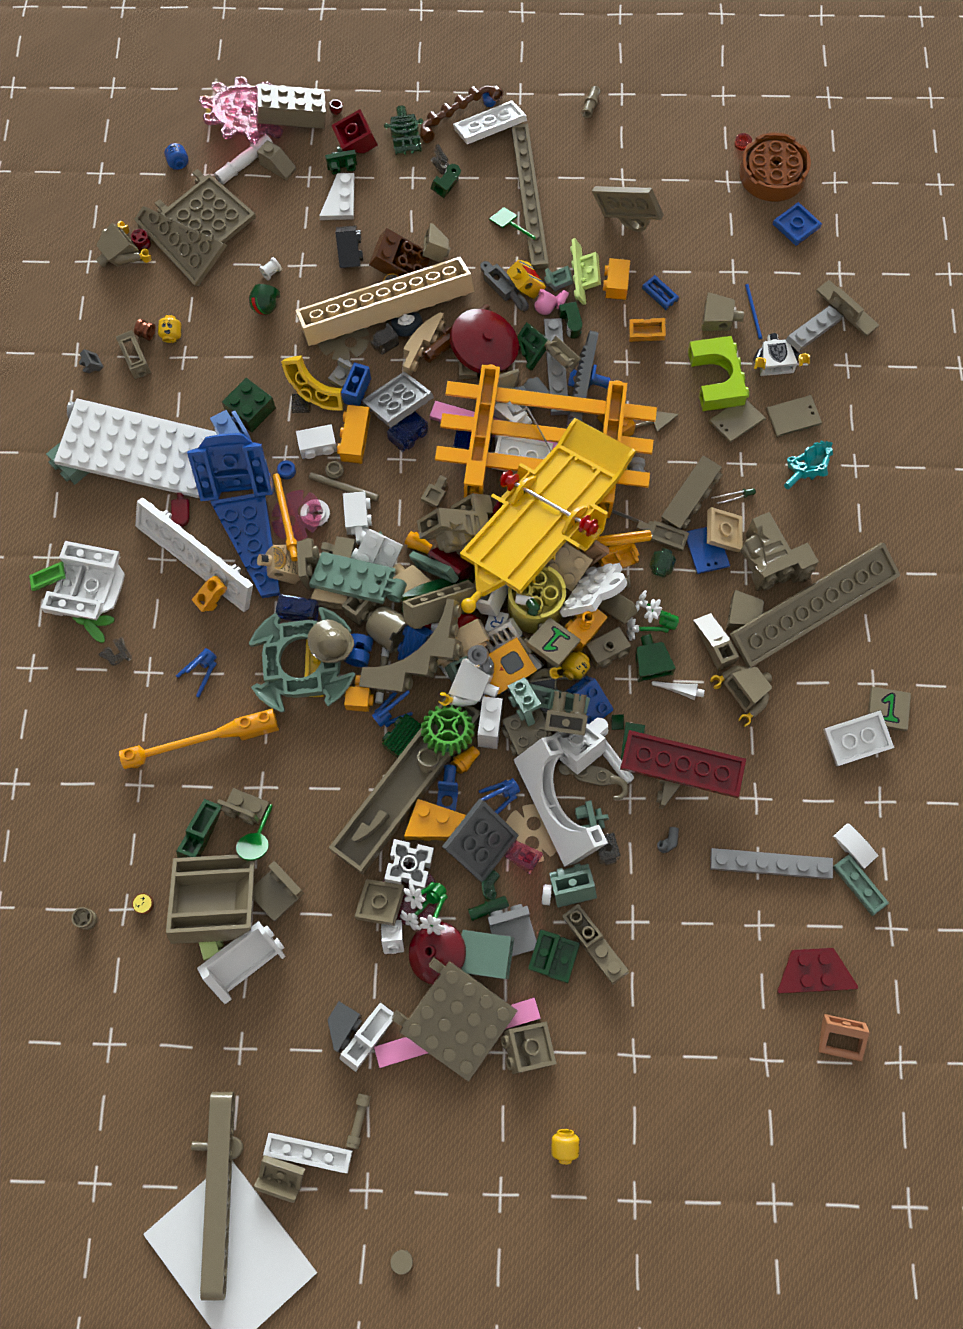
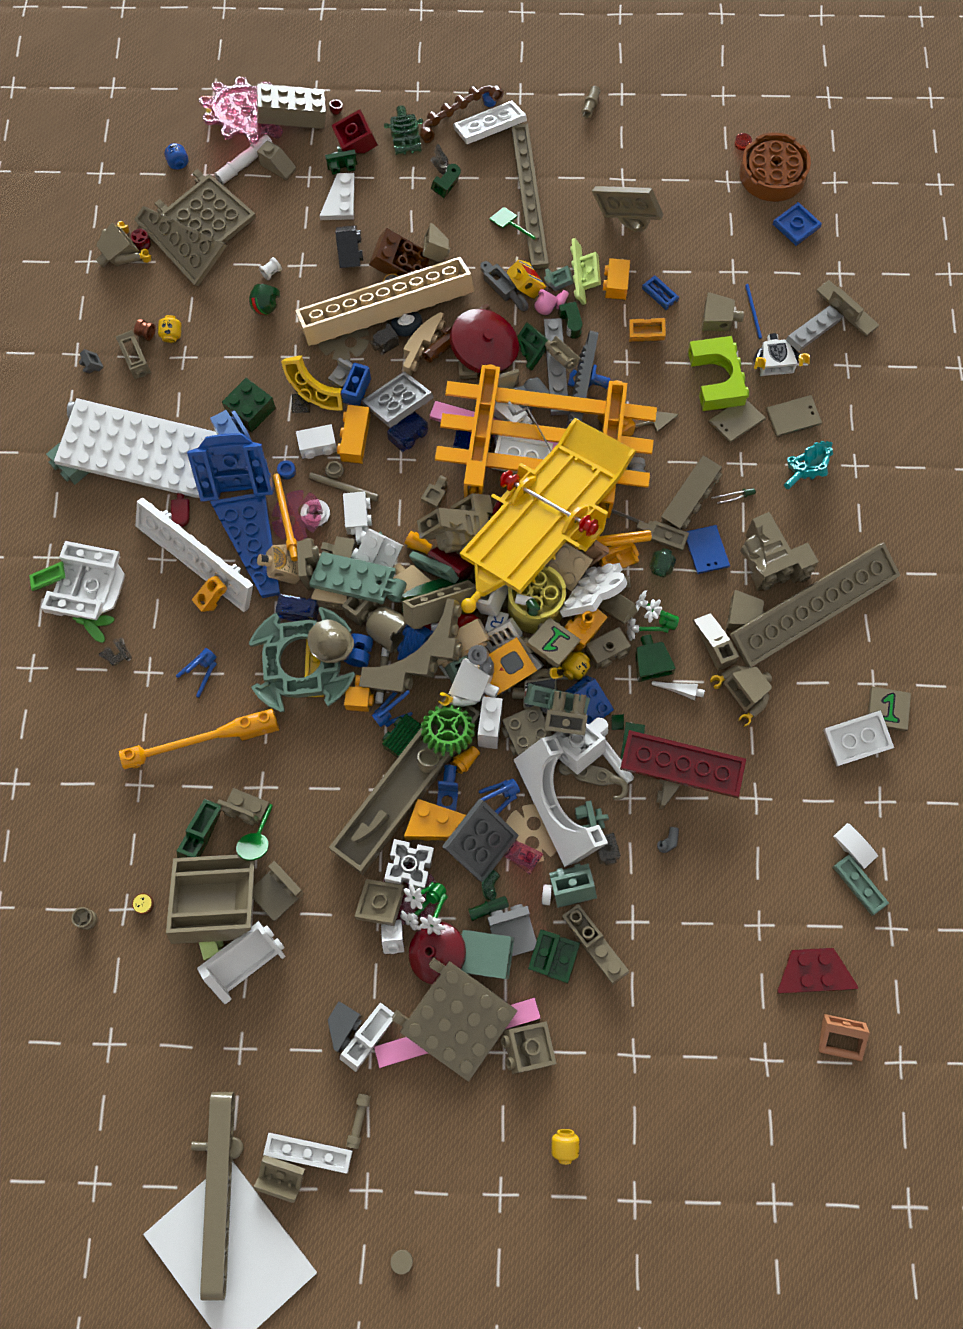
sand green bracket [508,678,541,727] -> none
tan plate [707,507,743,552] -> none
light grey plate [710,848,833,880] -> none

